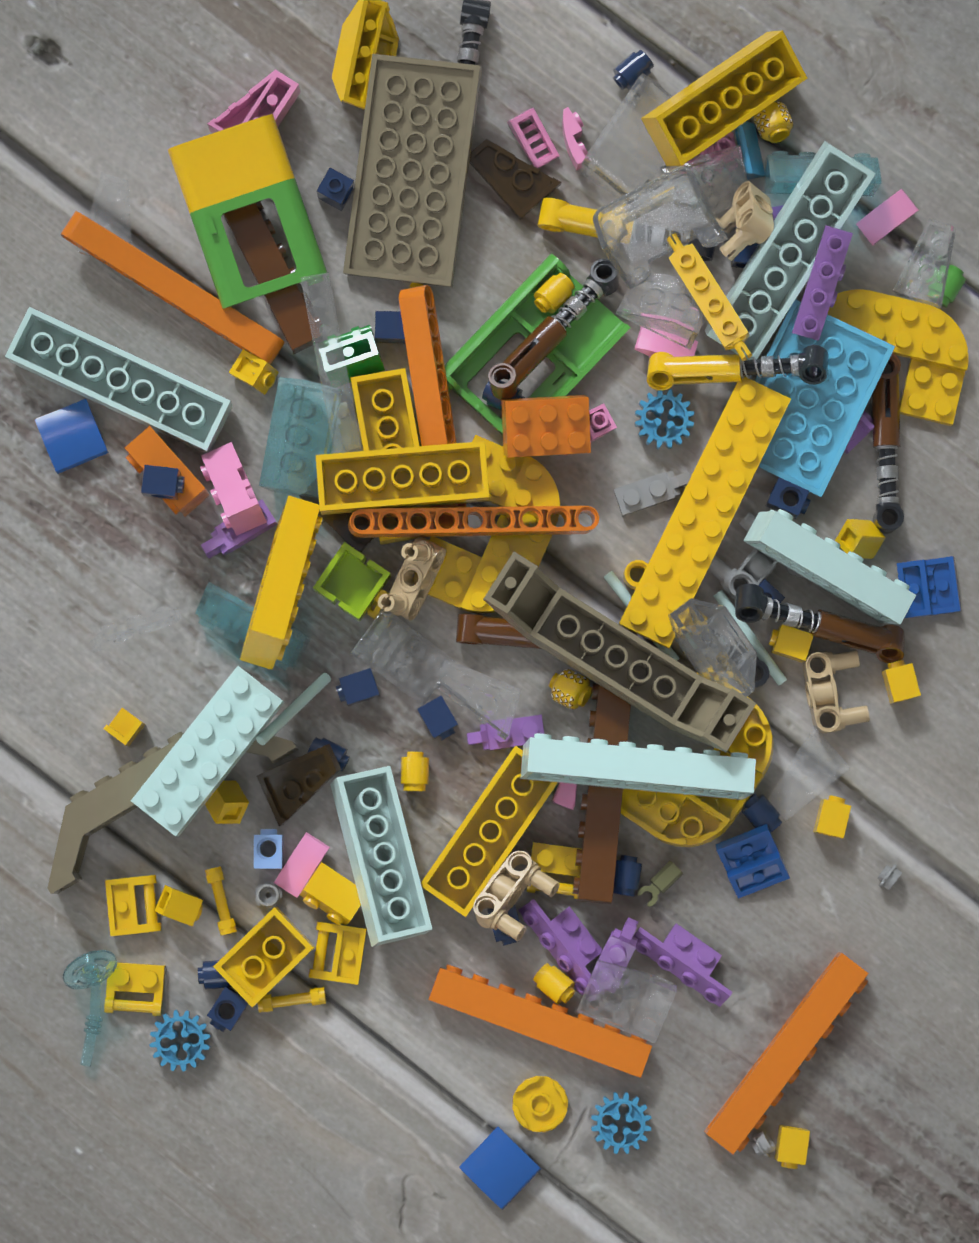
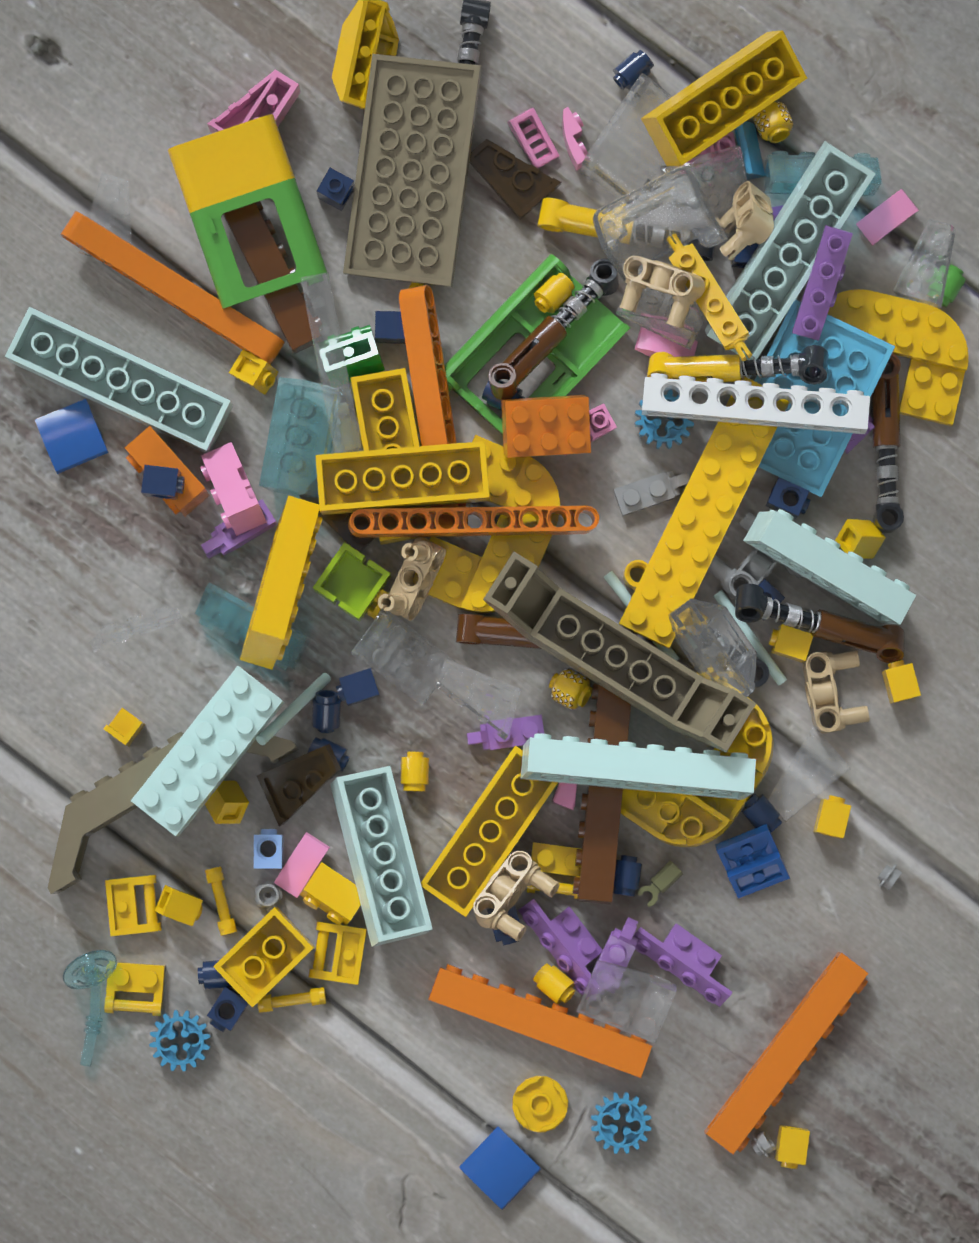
dark blue brick [417,695,458,741] -> none
blue slope [896,556,962,618] -> none
none -> dark blue brick [312,690,341,733]
none -> tan piece [620,256,705,328]
none -> white brick [642,373,870,434]

